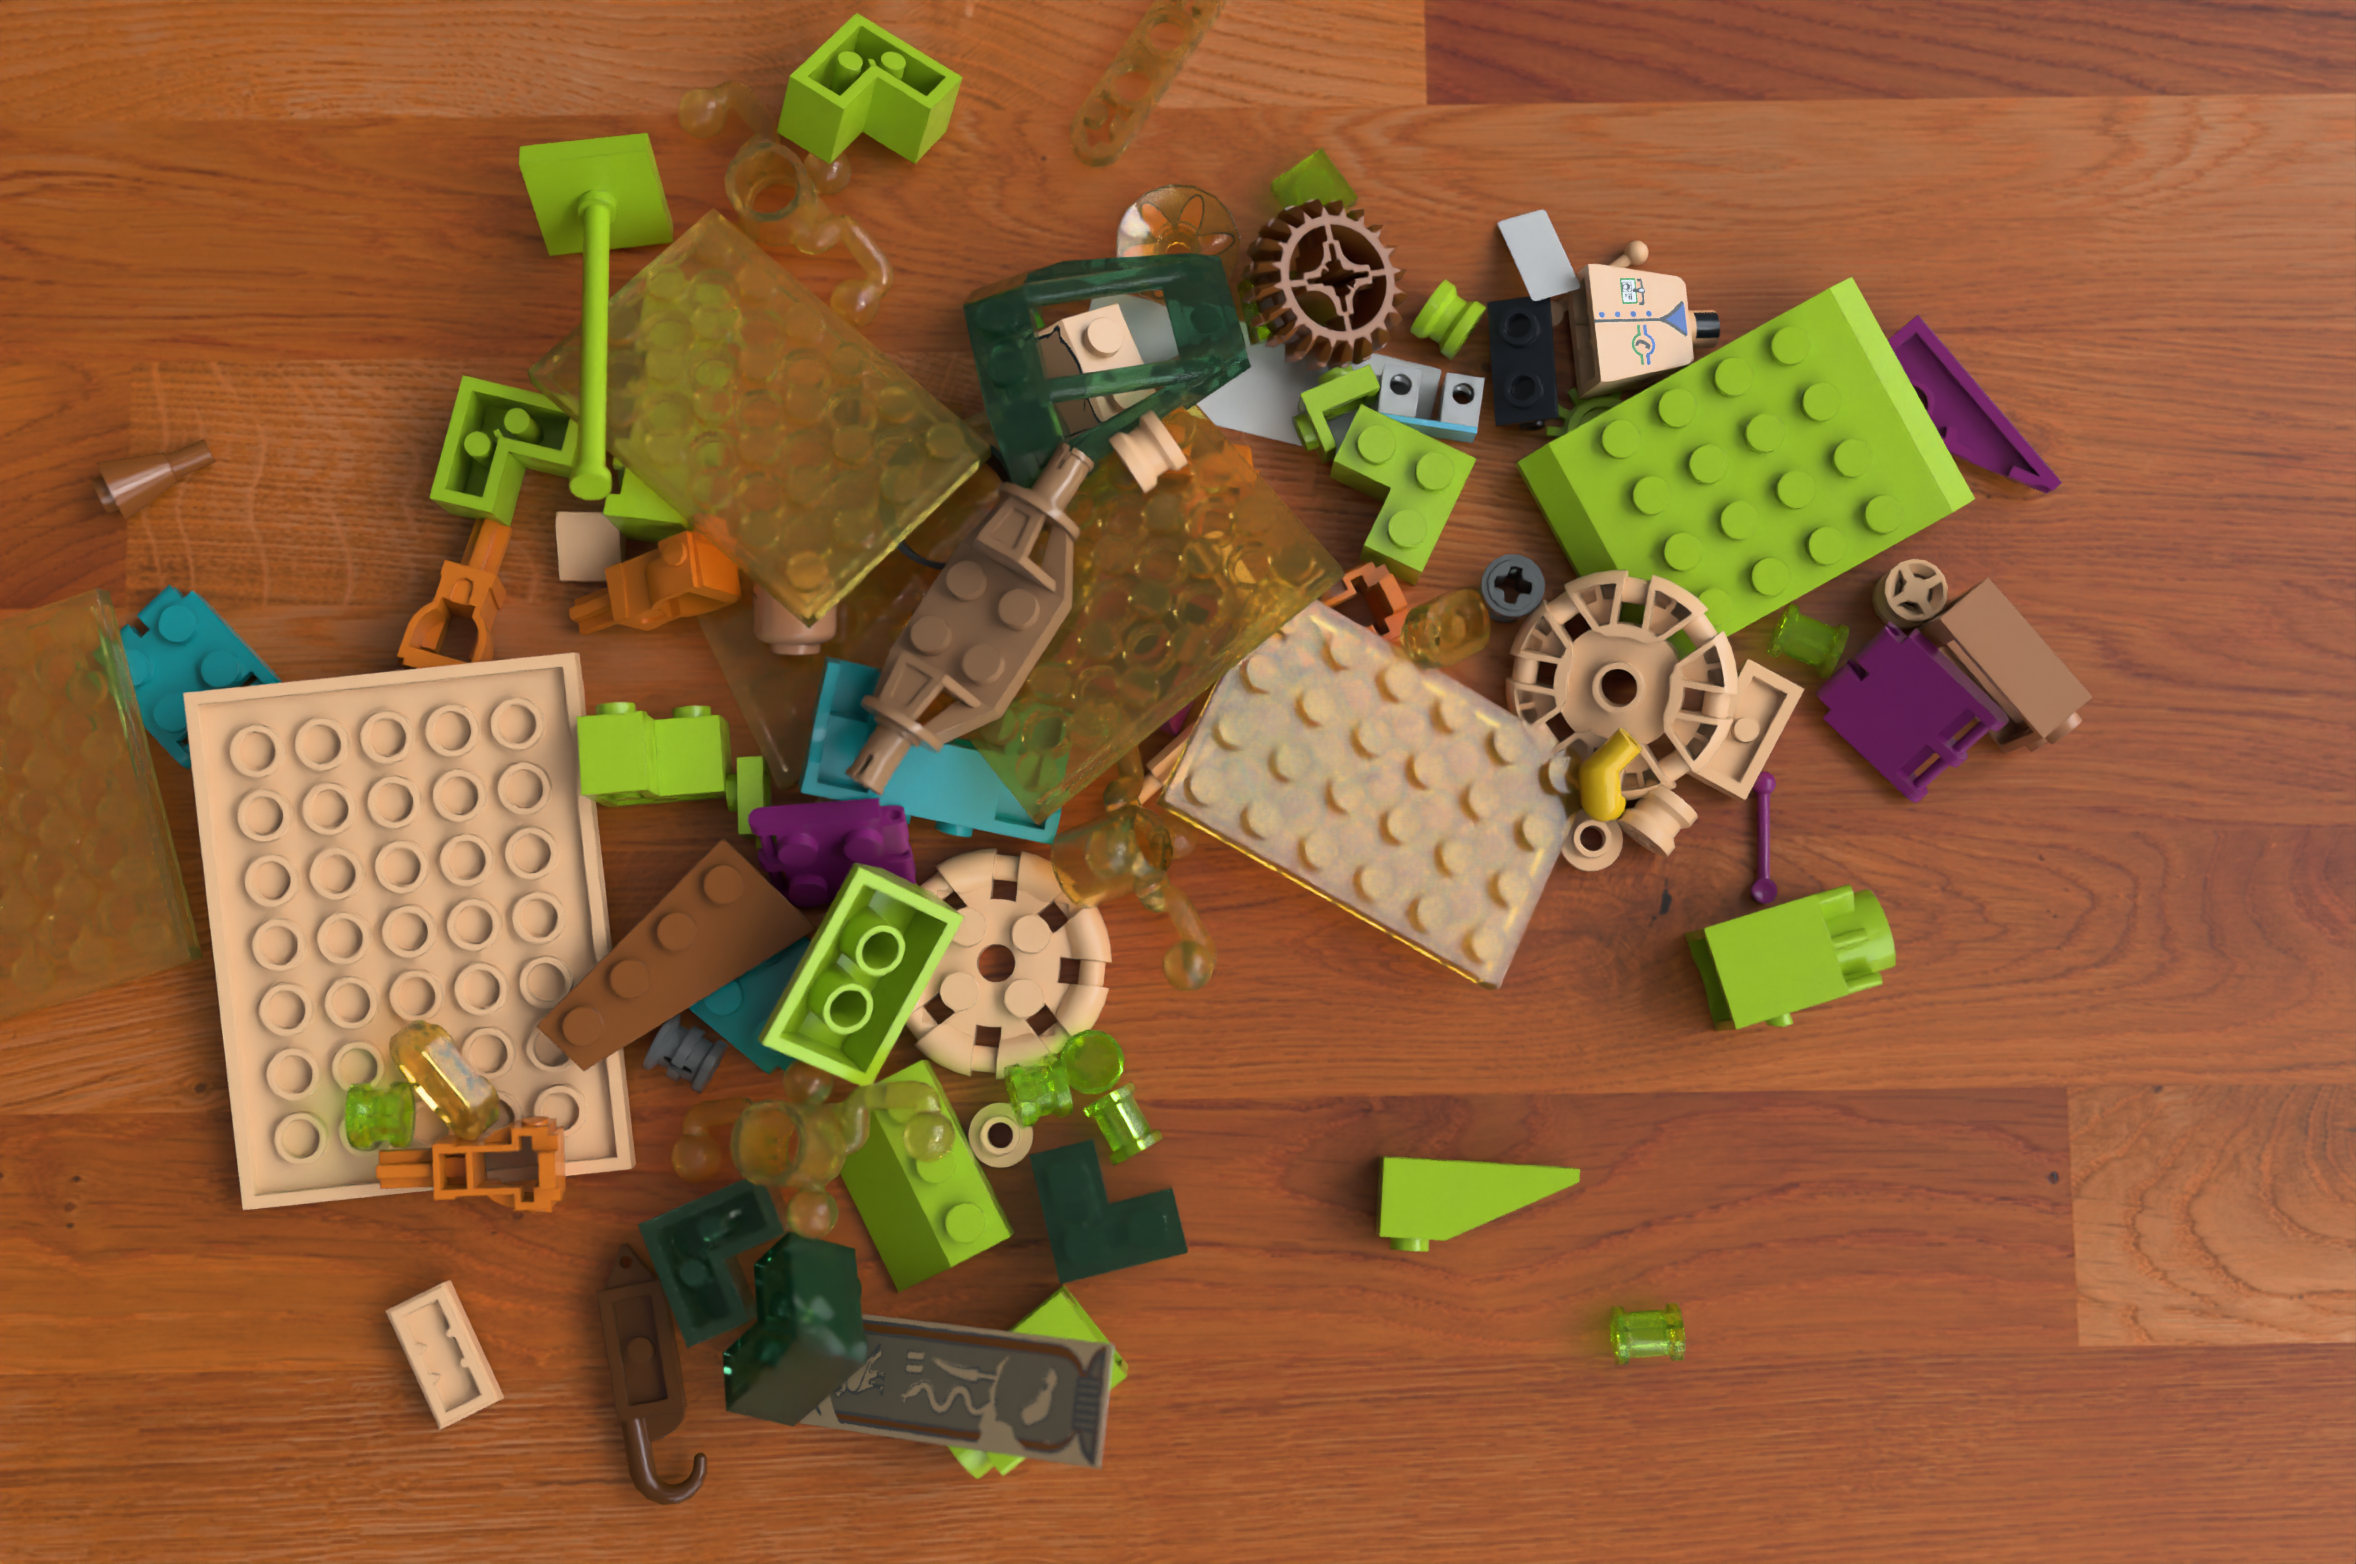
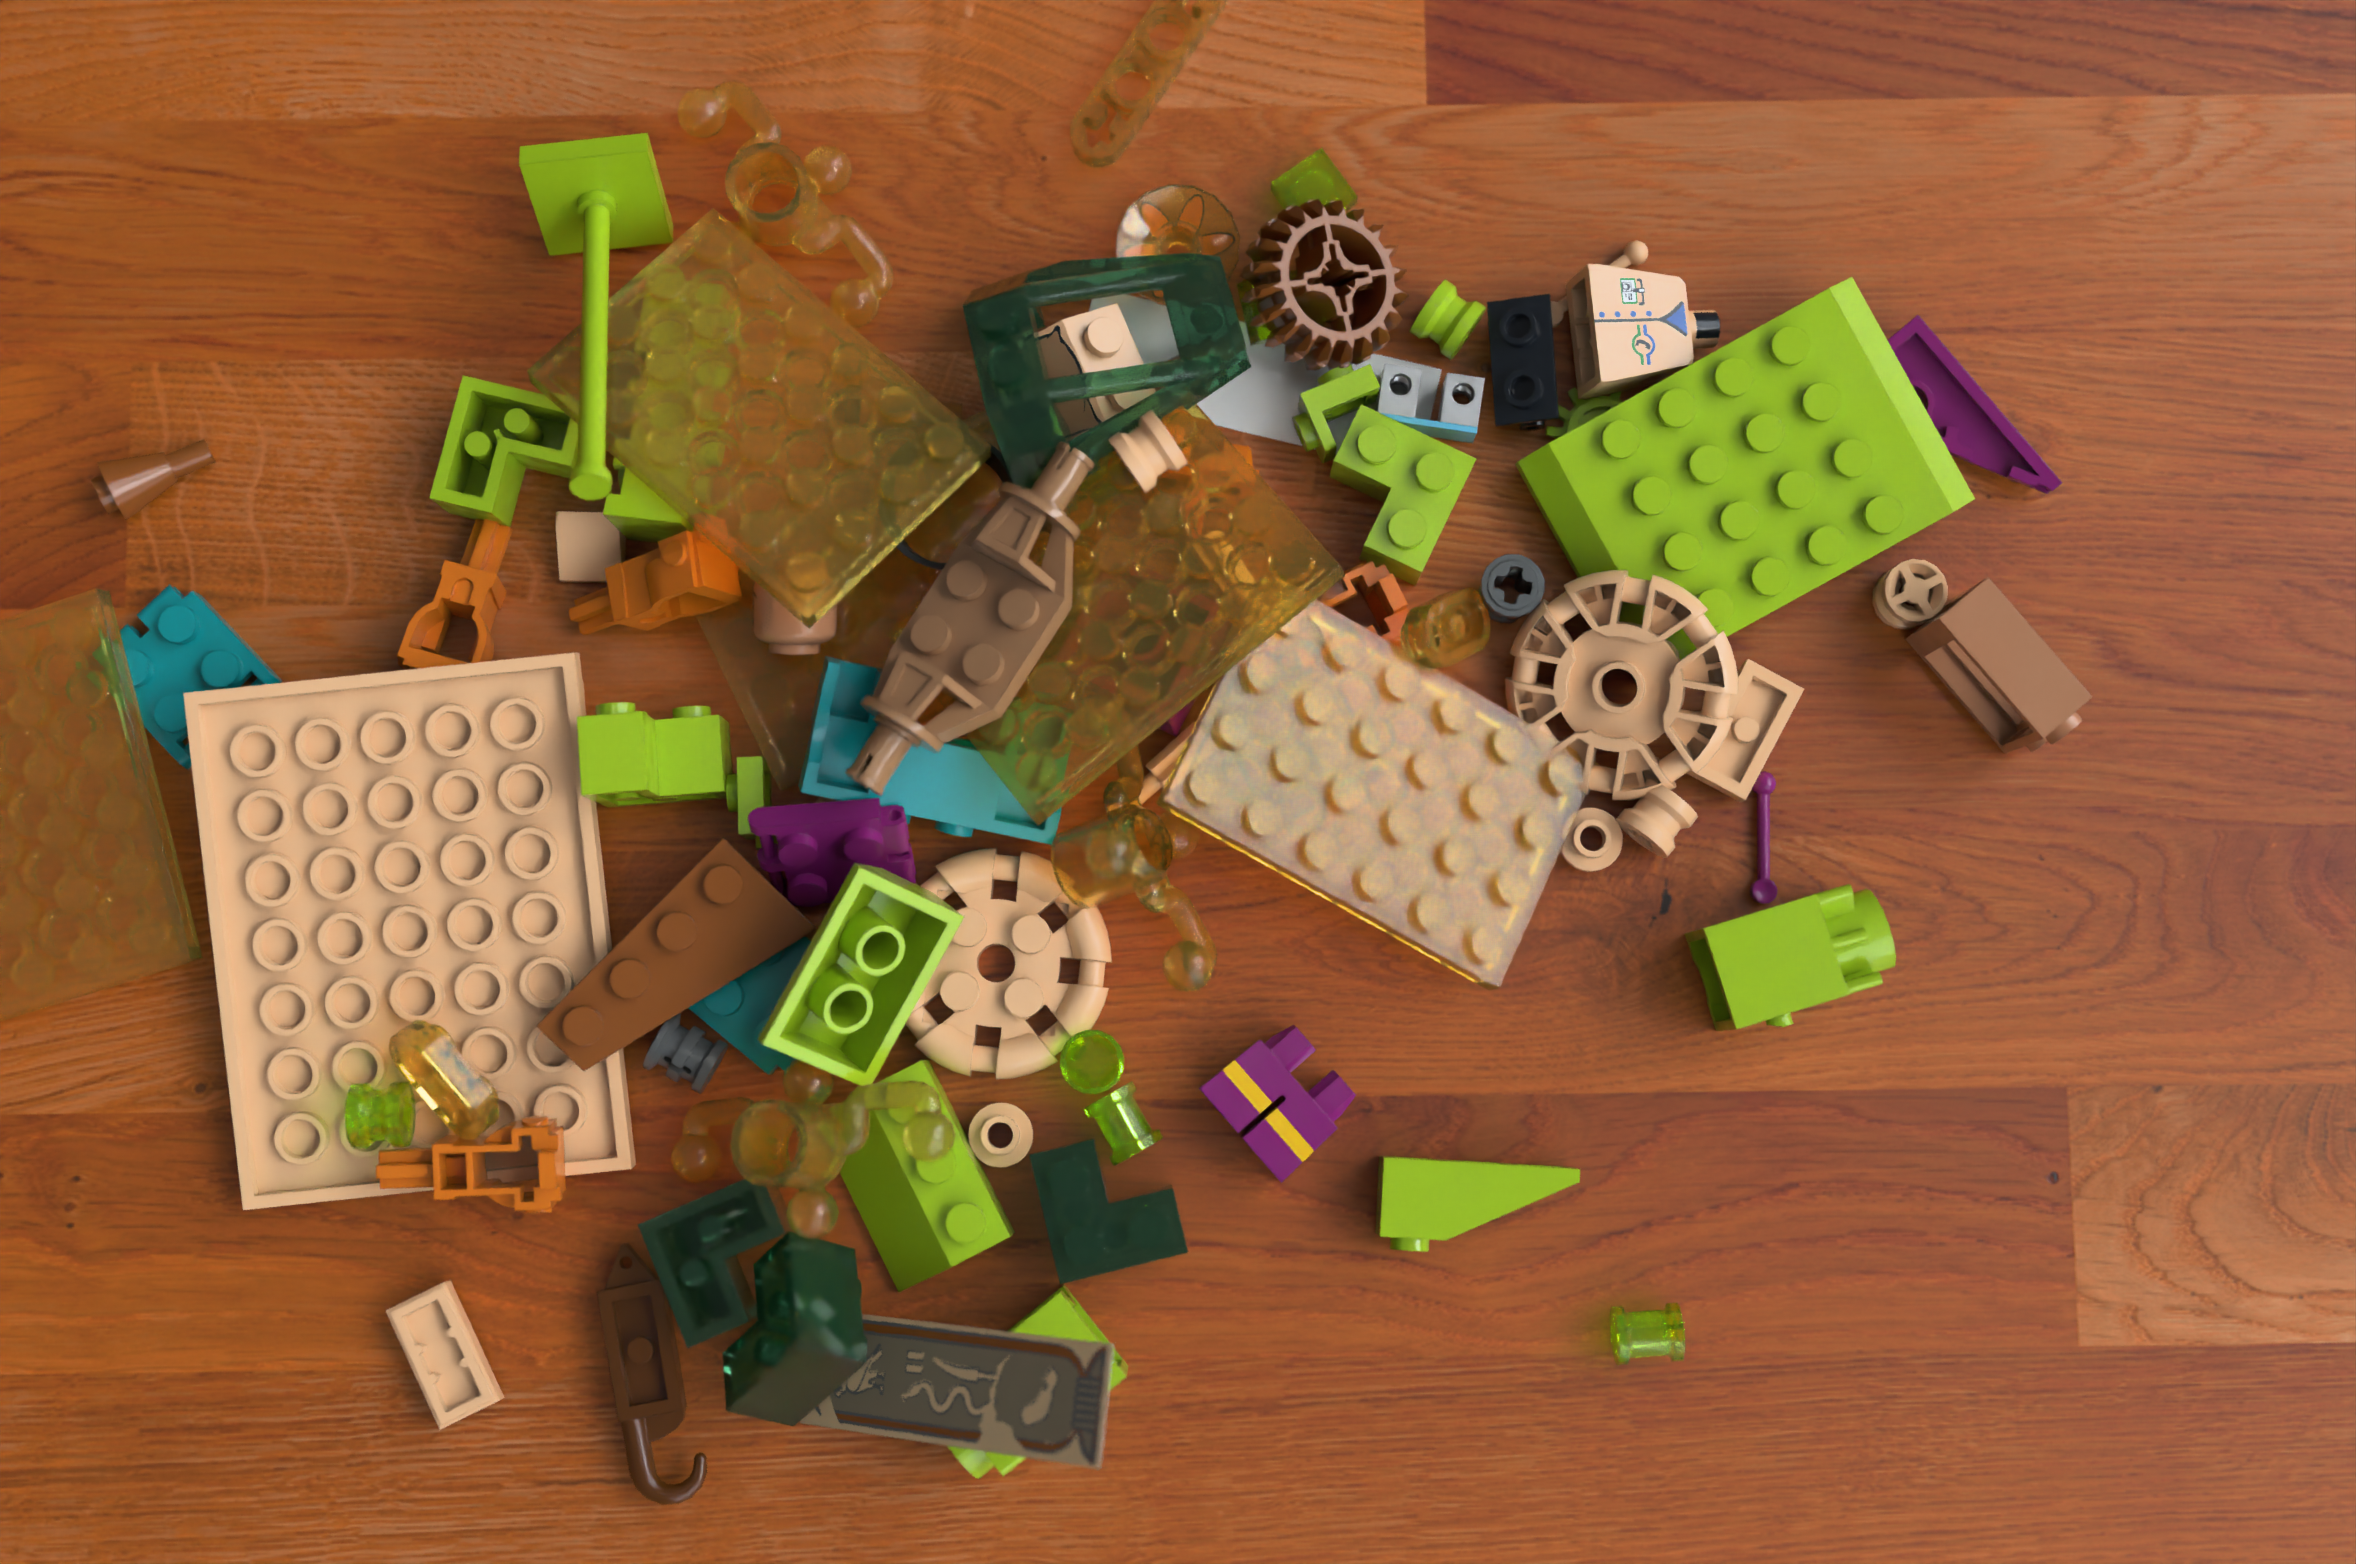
lime brick [777,13,963,164] -> none
clear neon green wheel [1004,1053,1073,1129] -> none
white sticker [1498,210,1580,301] -> none
yellow arm [1578,727,1642,822] -> none
clear neon green bush [1767,602,1850,679] -> none
magenta plate [1816,622,2009,803] -> none
none -> magenta hips [1199,1025,1356,1183]

